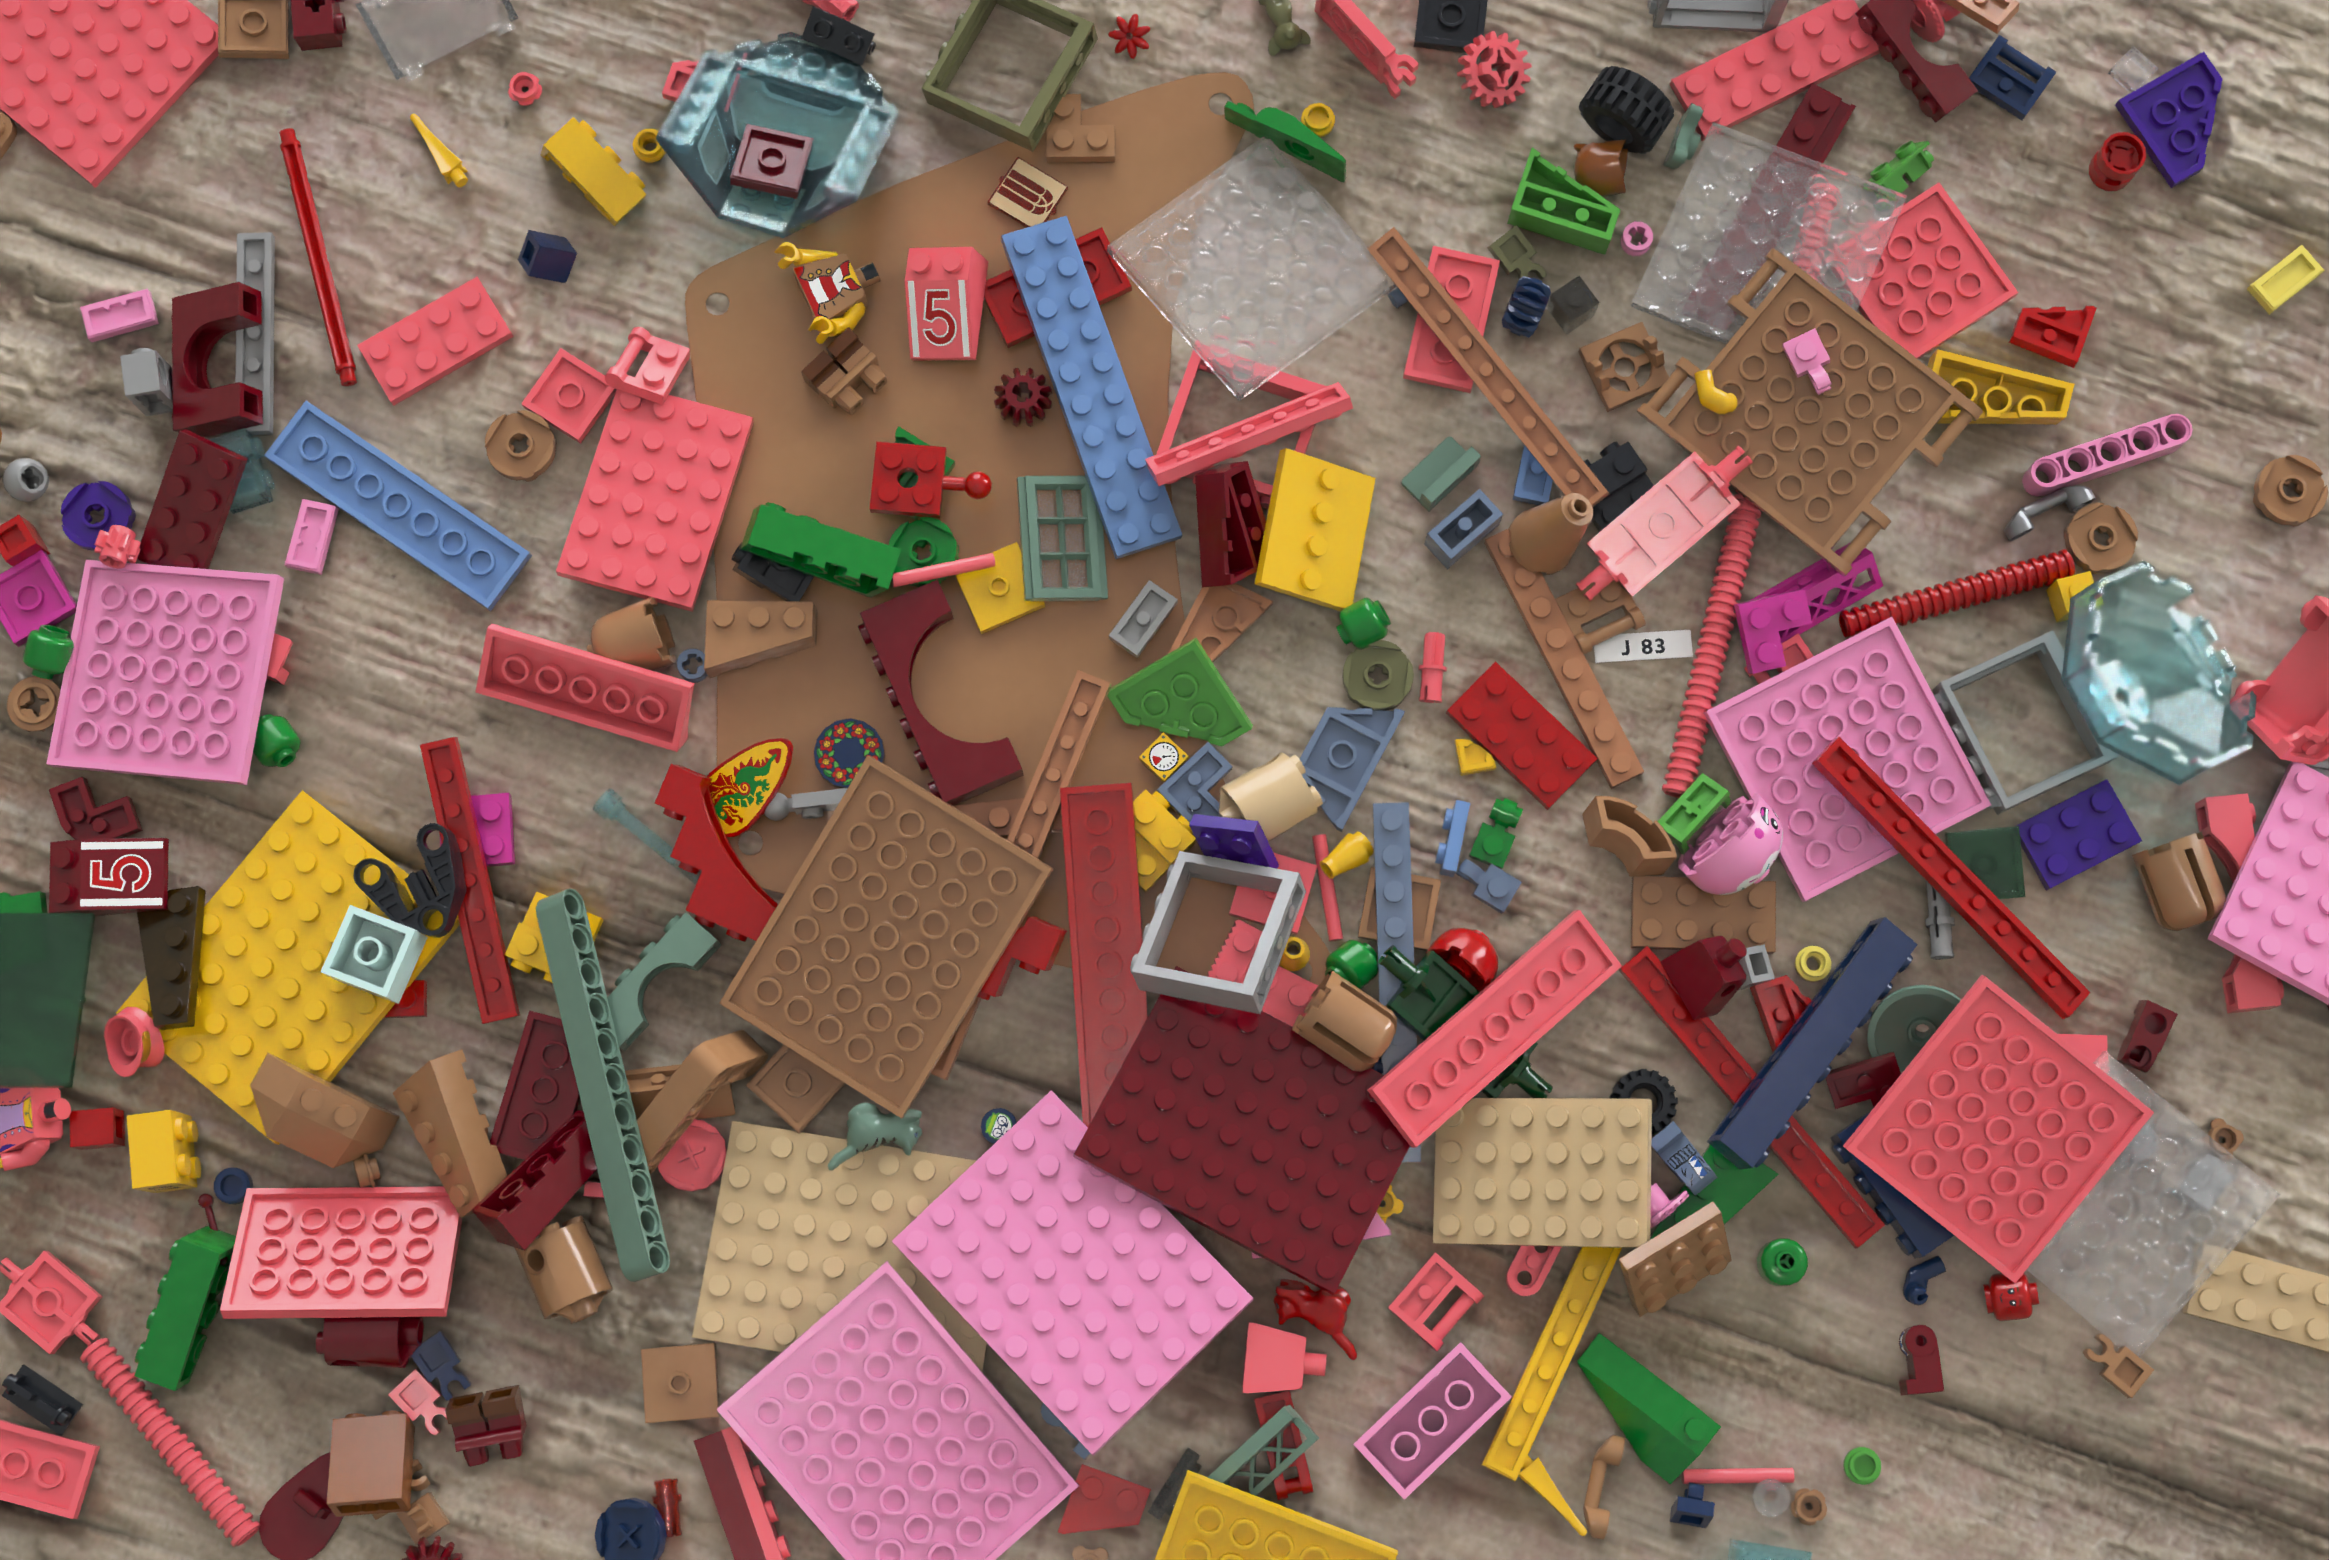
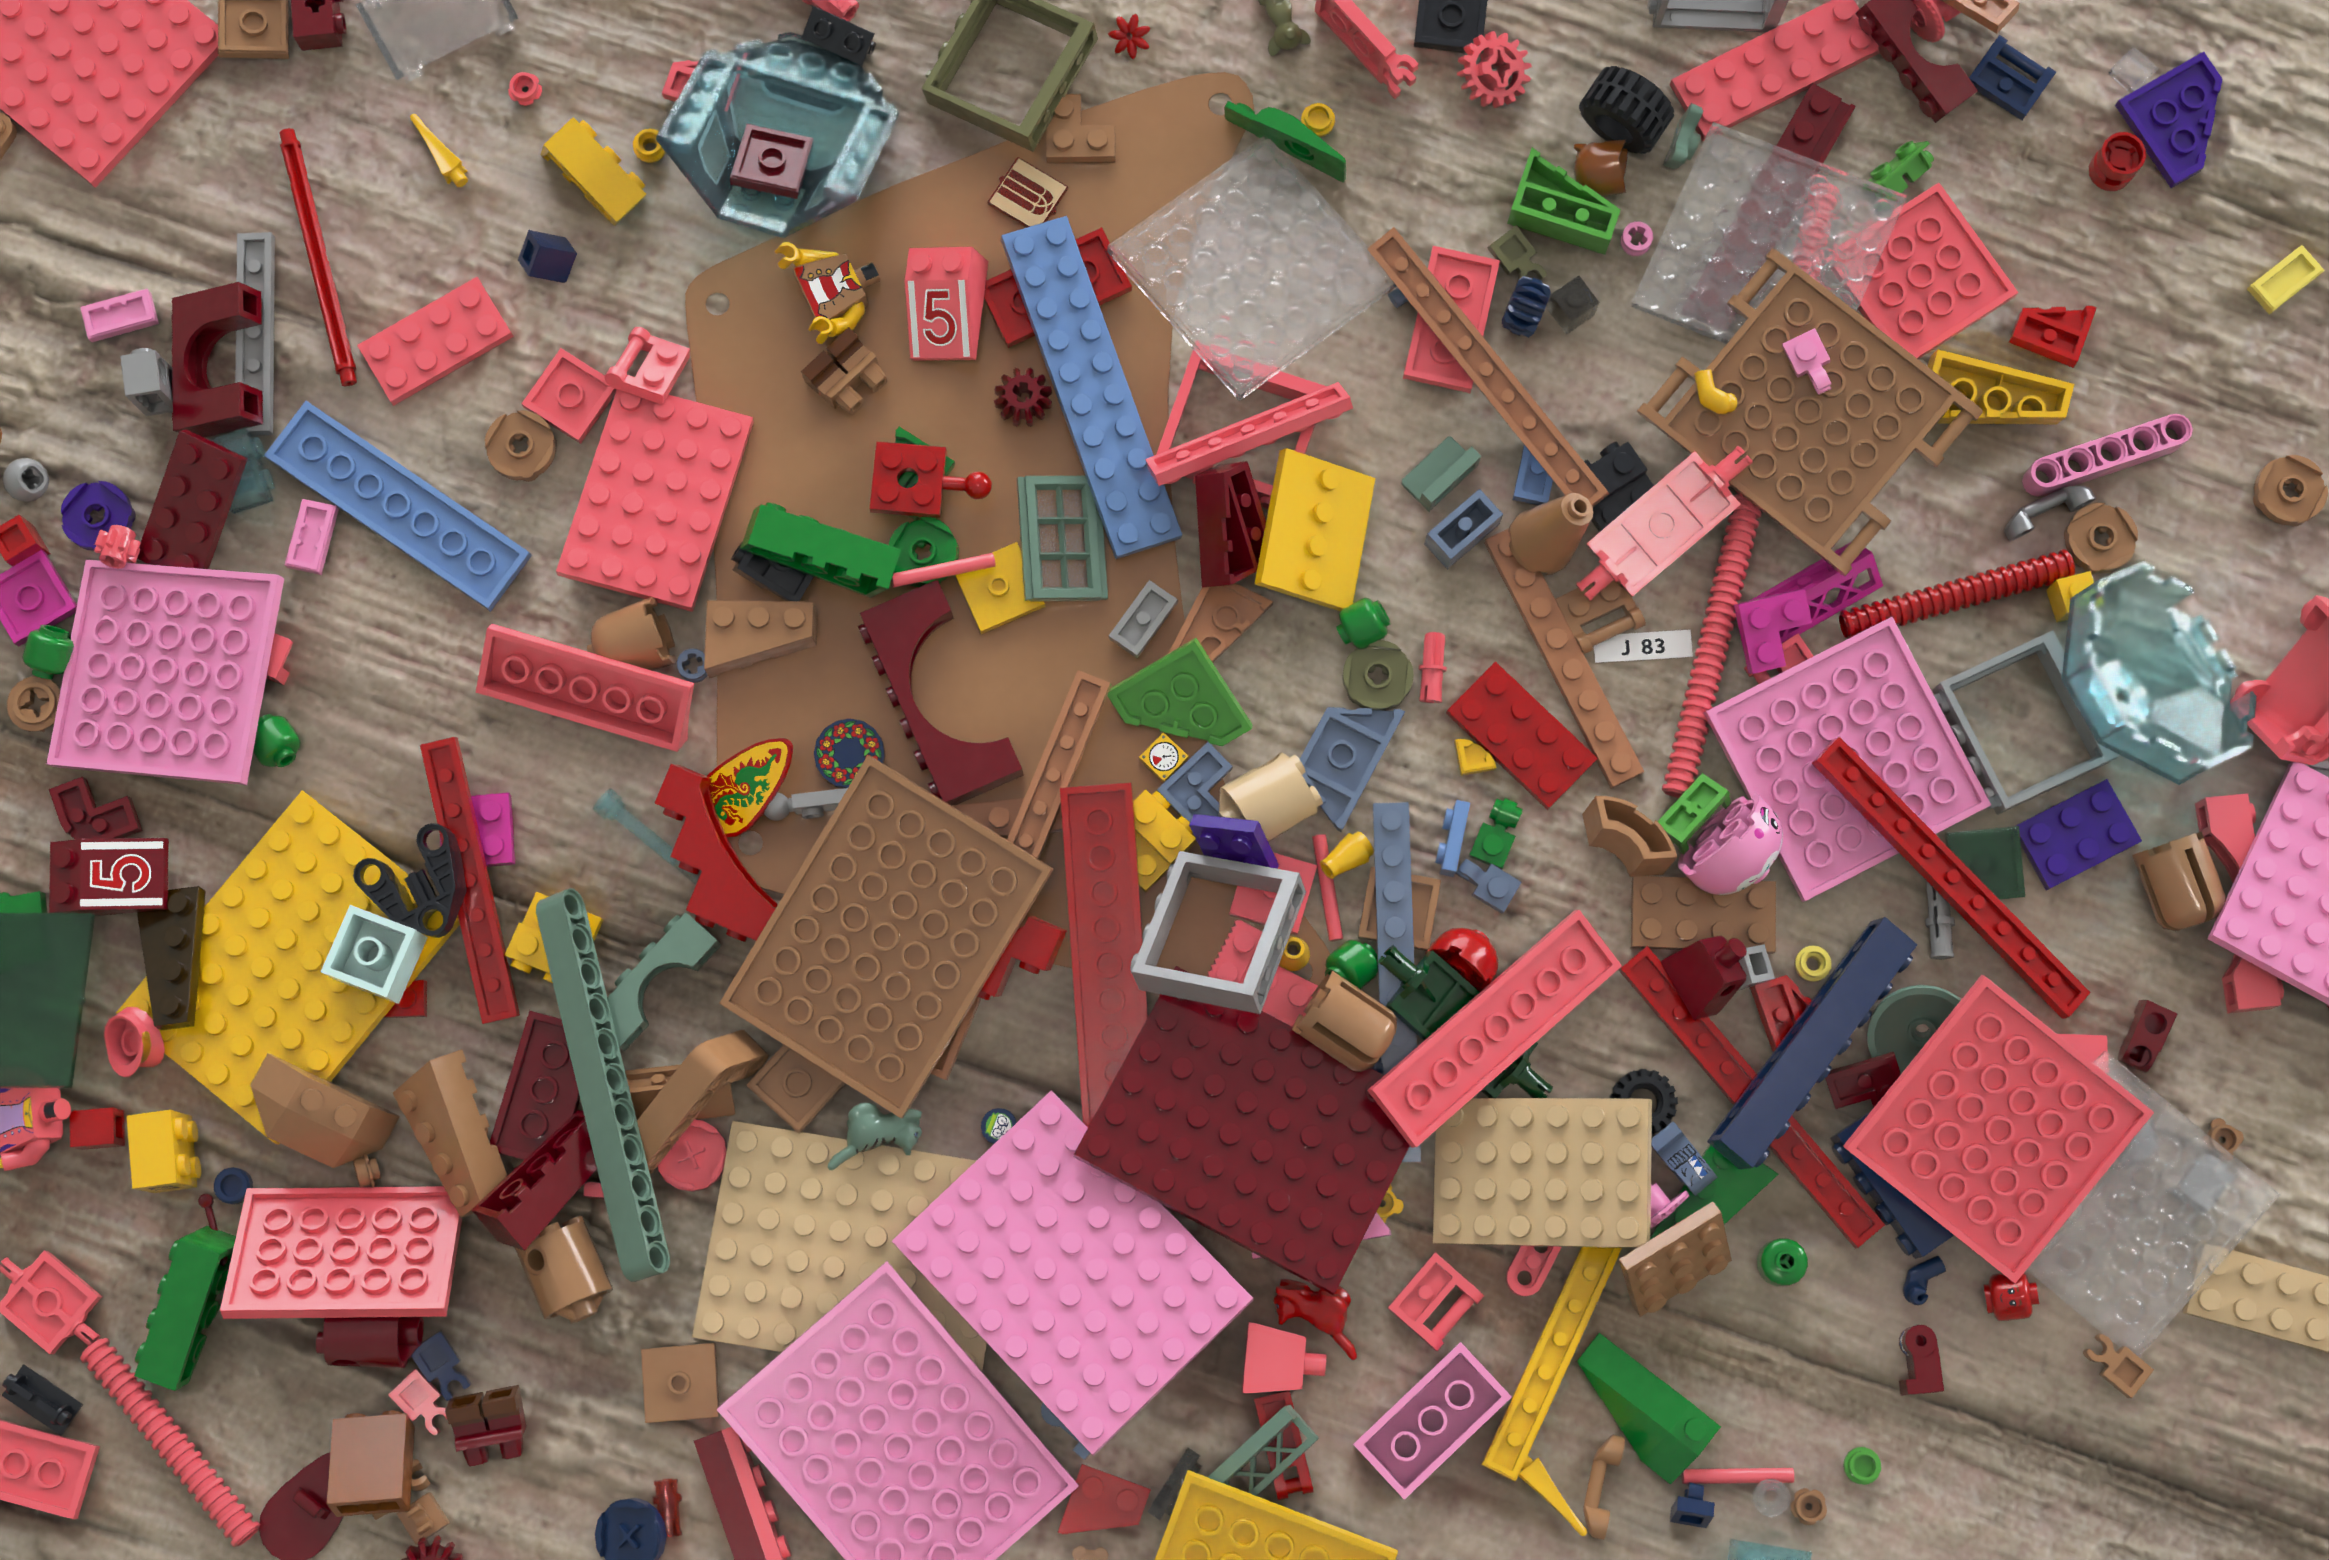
medium nougat piece [1578,322,1669,412] -> none

